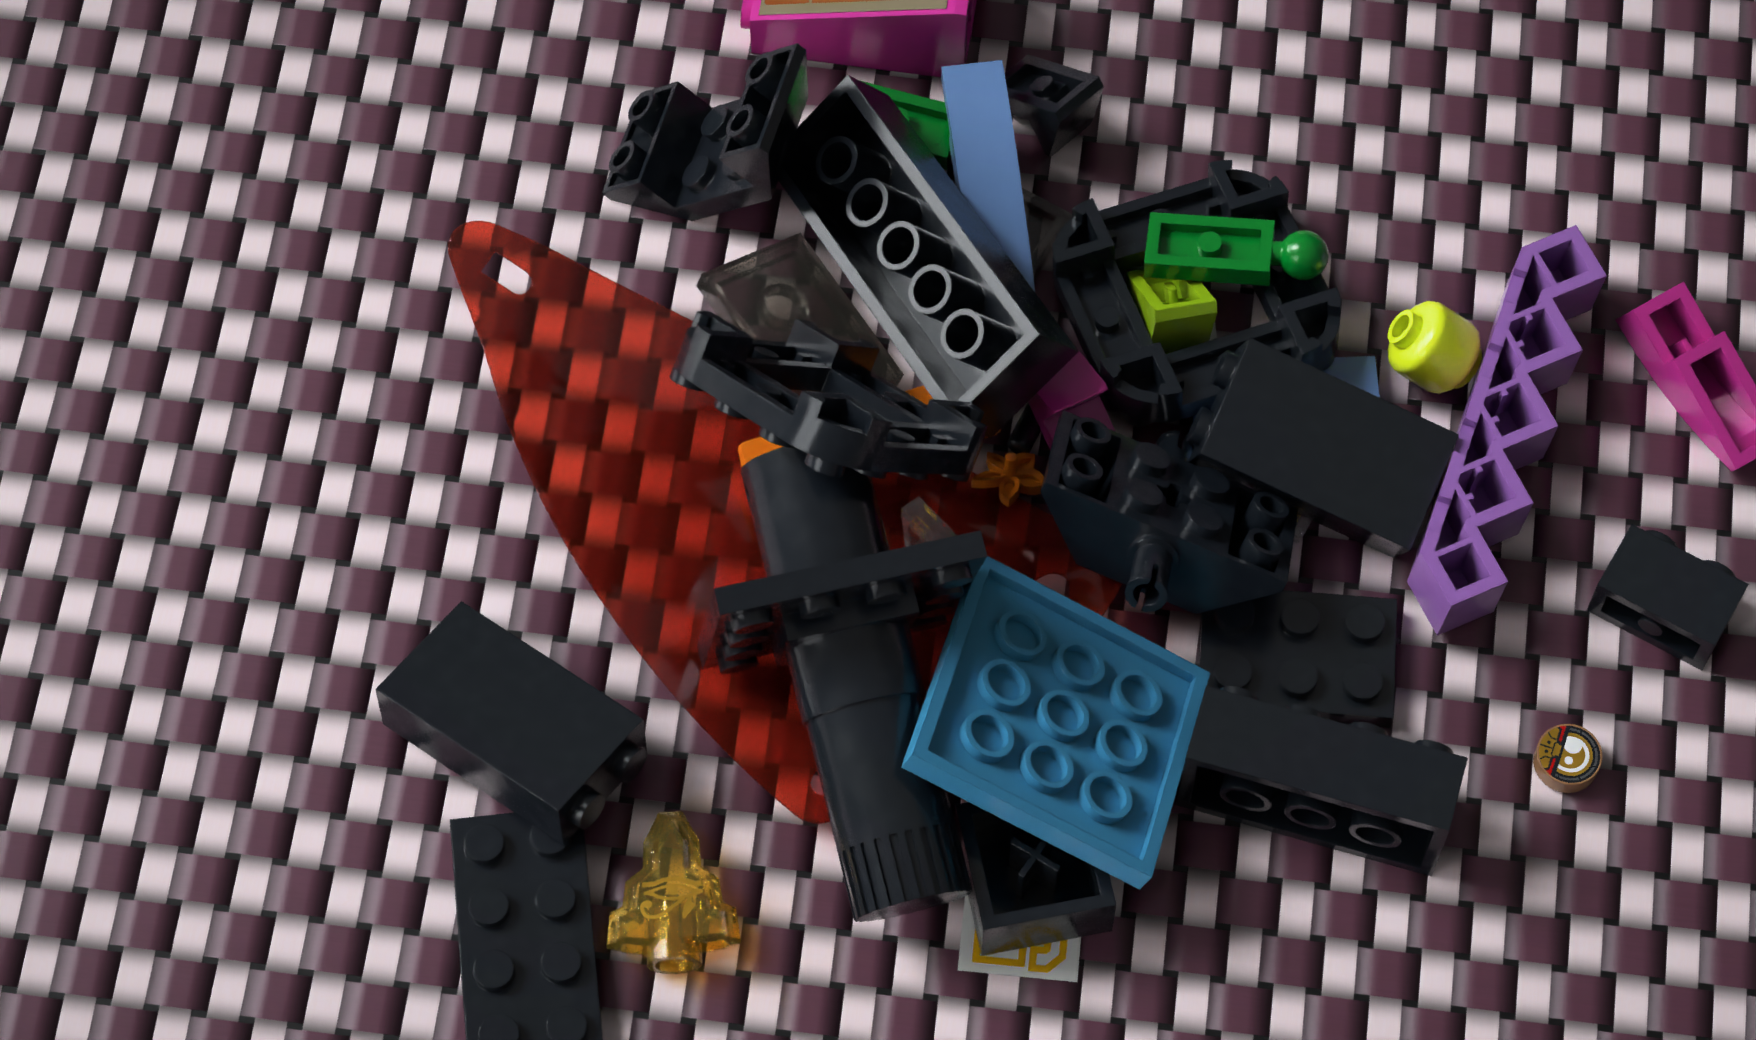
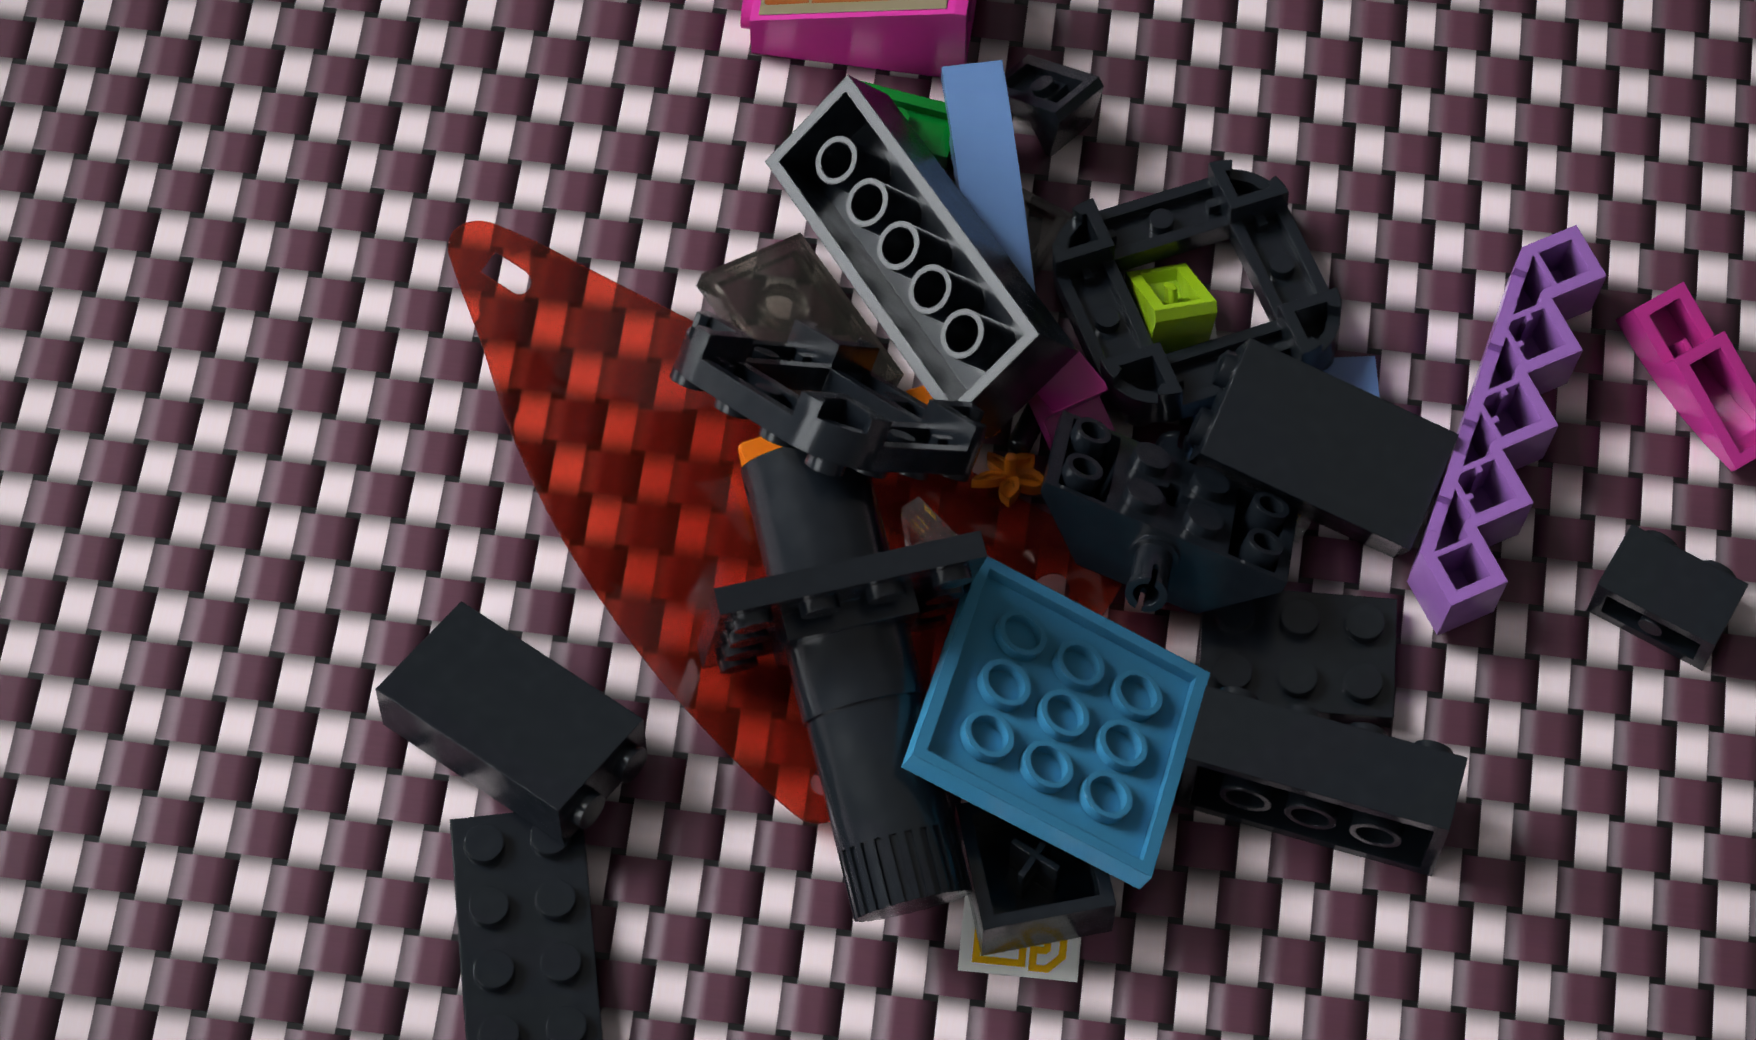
black slope [602,43,808,221] -> none
clear yellow rock [607,811,741,974] -> none
green plate [1144,212,1329,286] -> none
neon yellow head [1387,301,1482,394] -> none
tile [1533,724,1602,793] -> none

